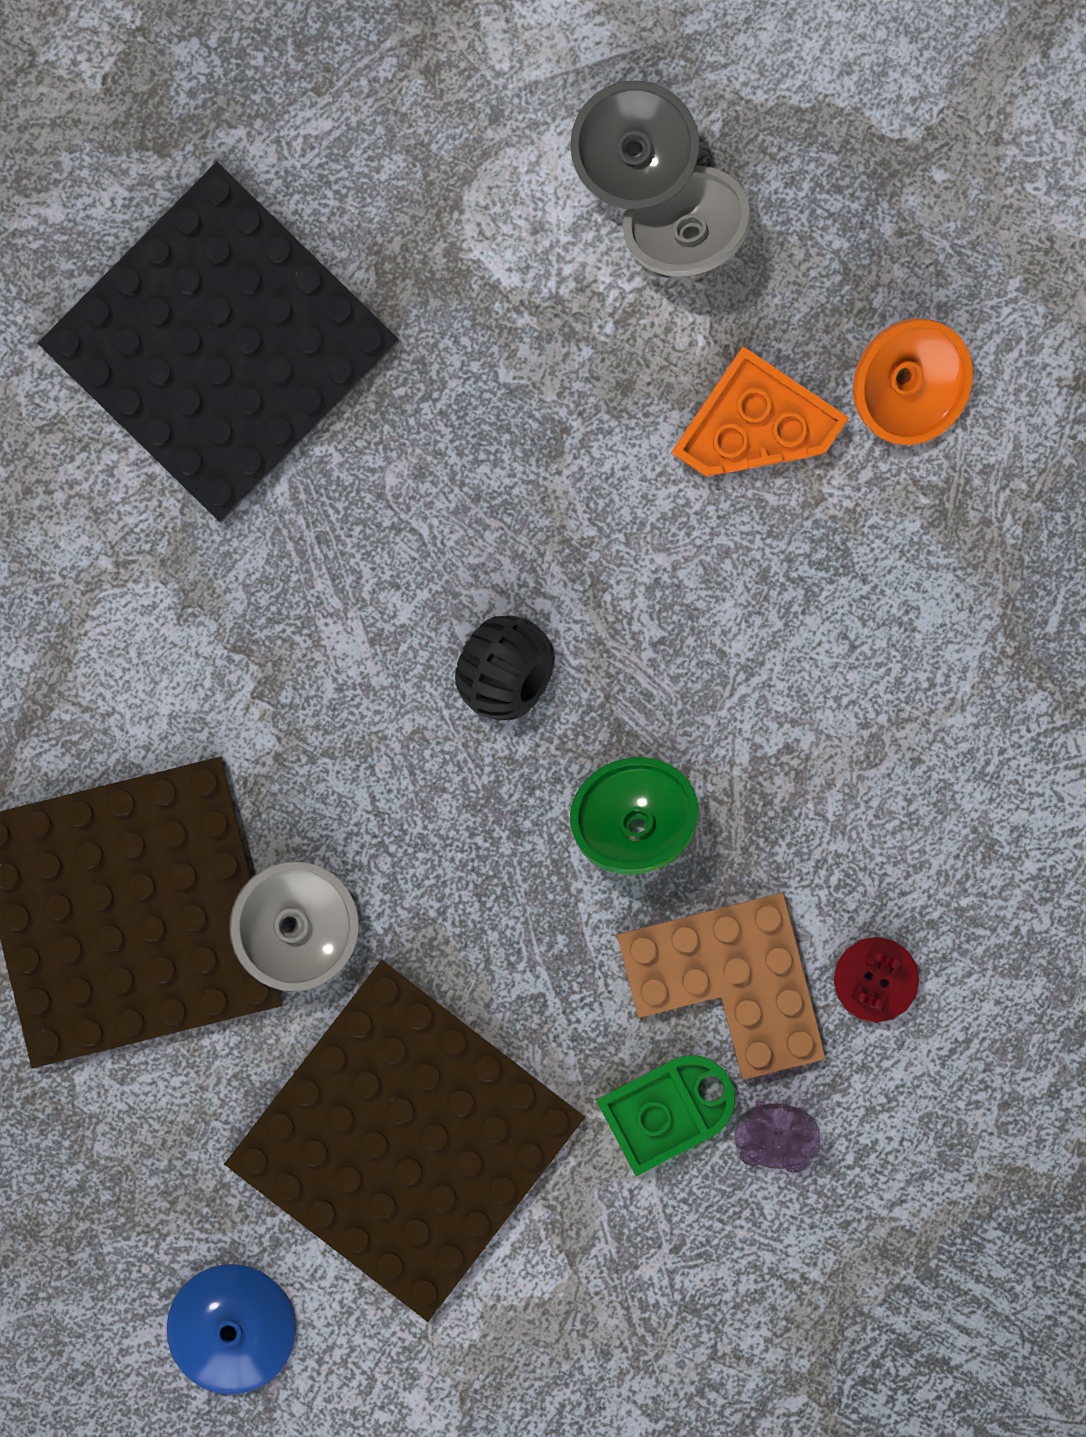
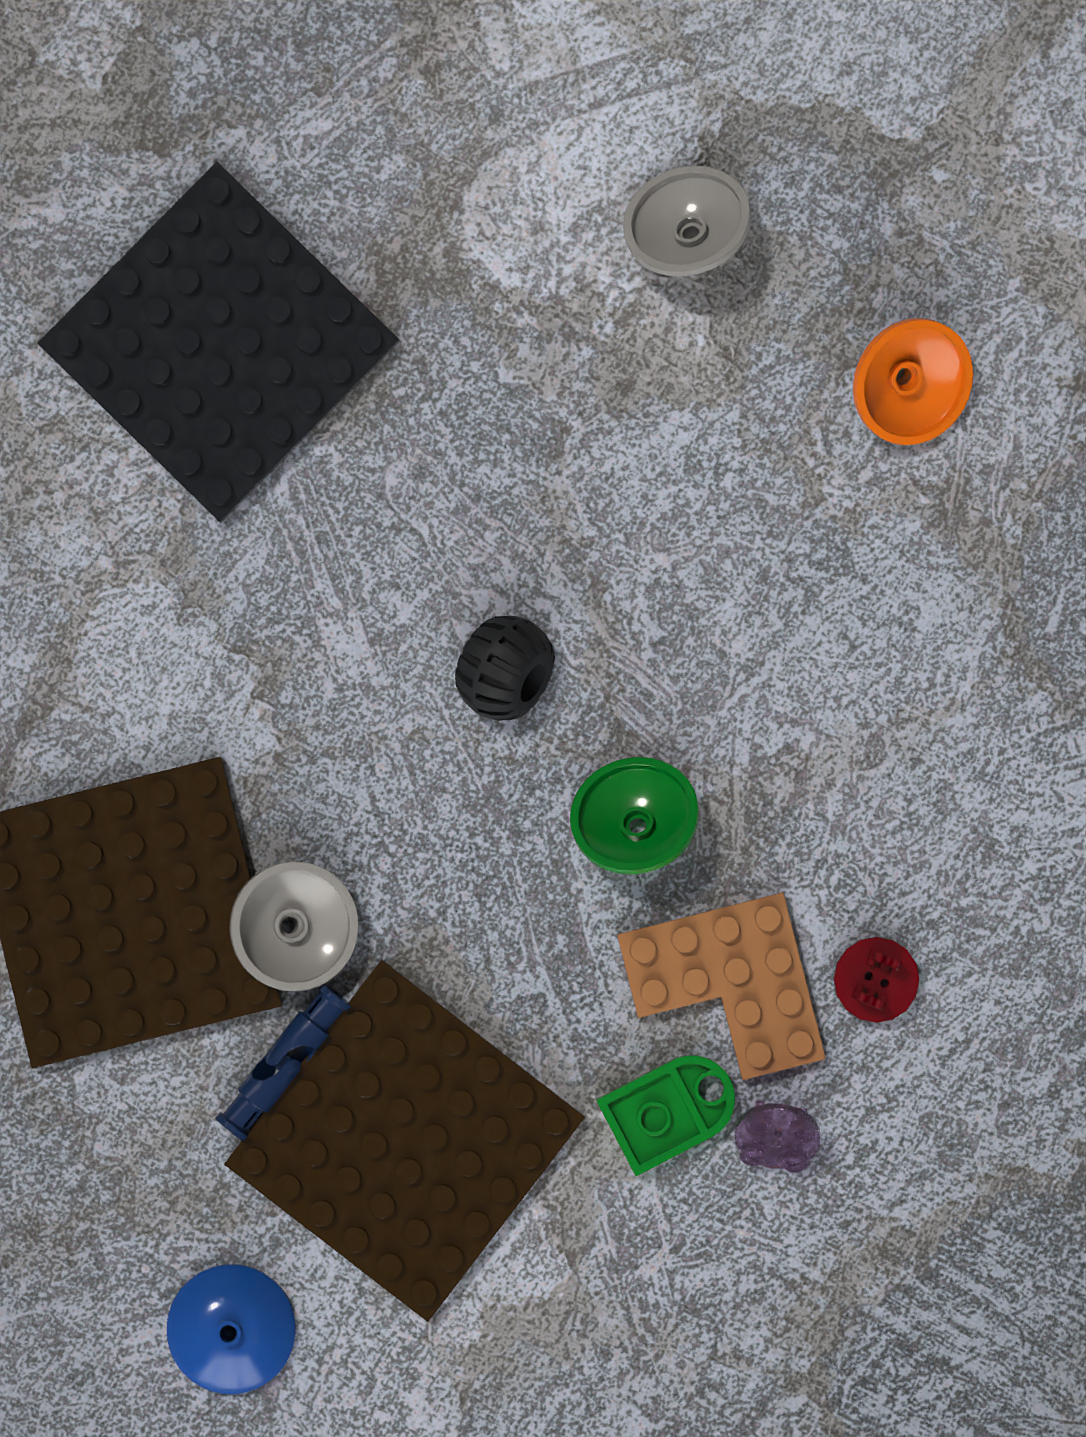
dark grey dish [570,80,699,210] -> none
orange plate [671,346,849,477] -> none
none -> dark blue piece [215,984,351,1141]

